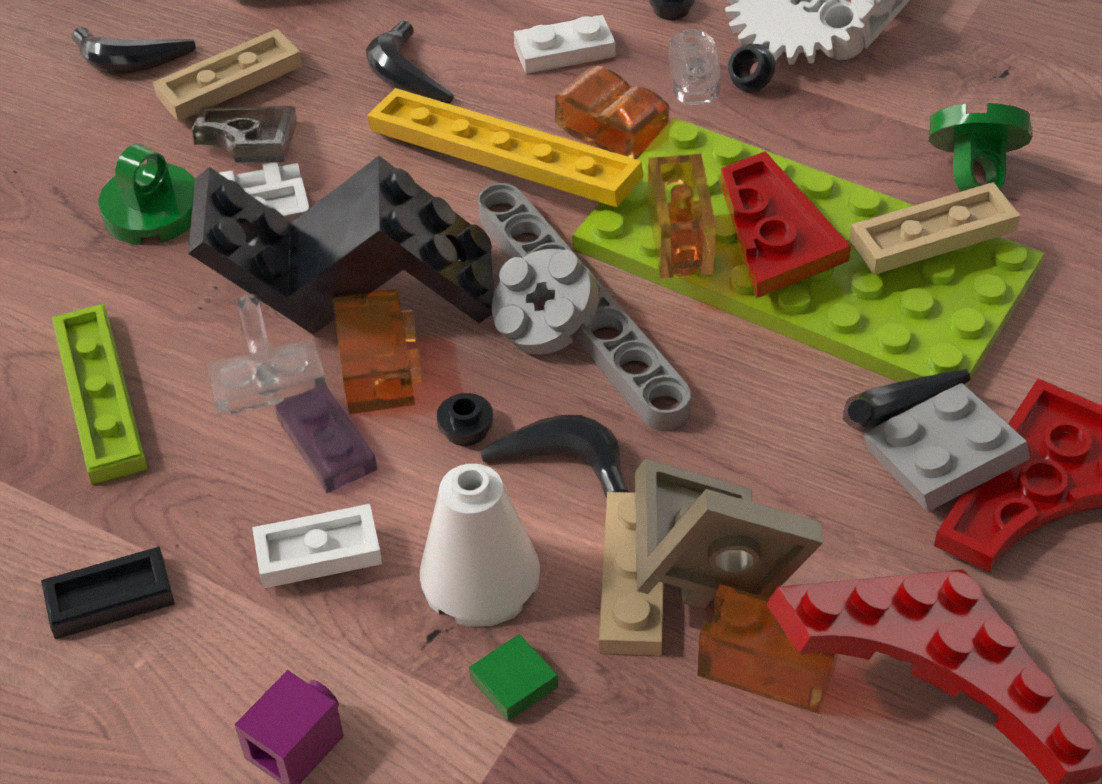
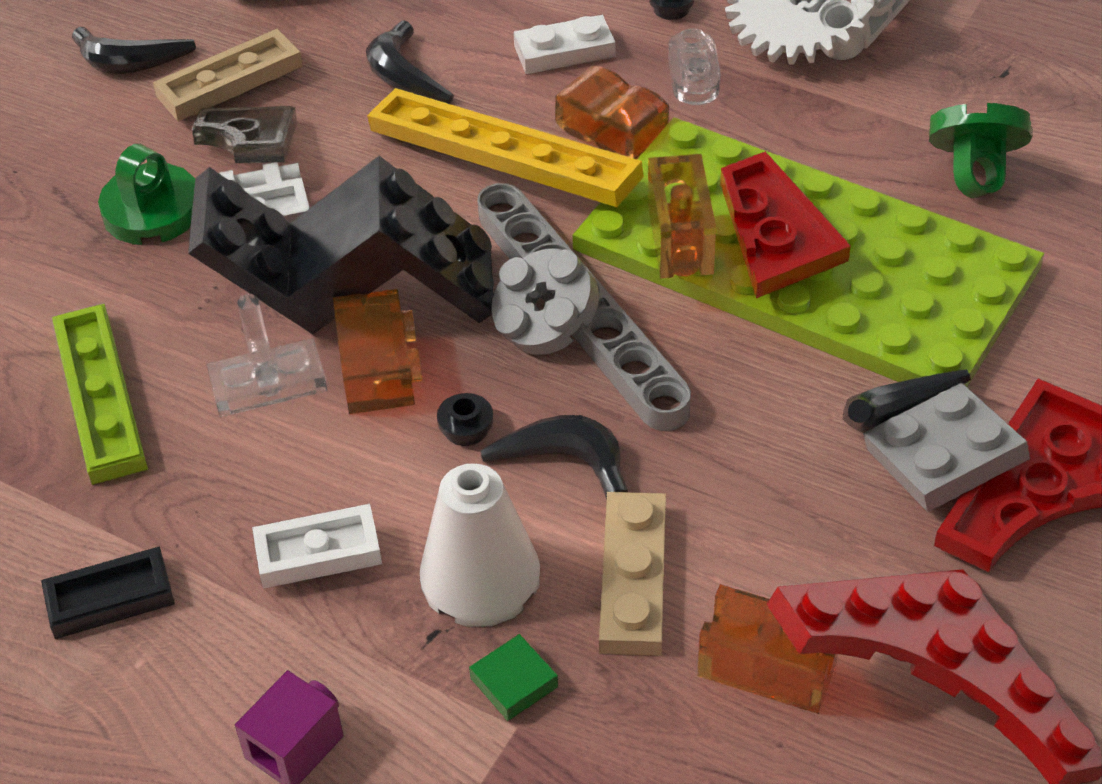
clear purple plate [274,383,378,494] -> none
dark tan bracket [635,458,823,621] -> none
black plate [728,44,775,92] -> none
tan plate [849,182,1020,275] -> none

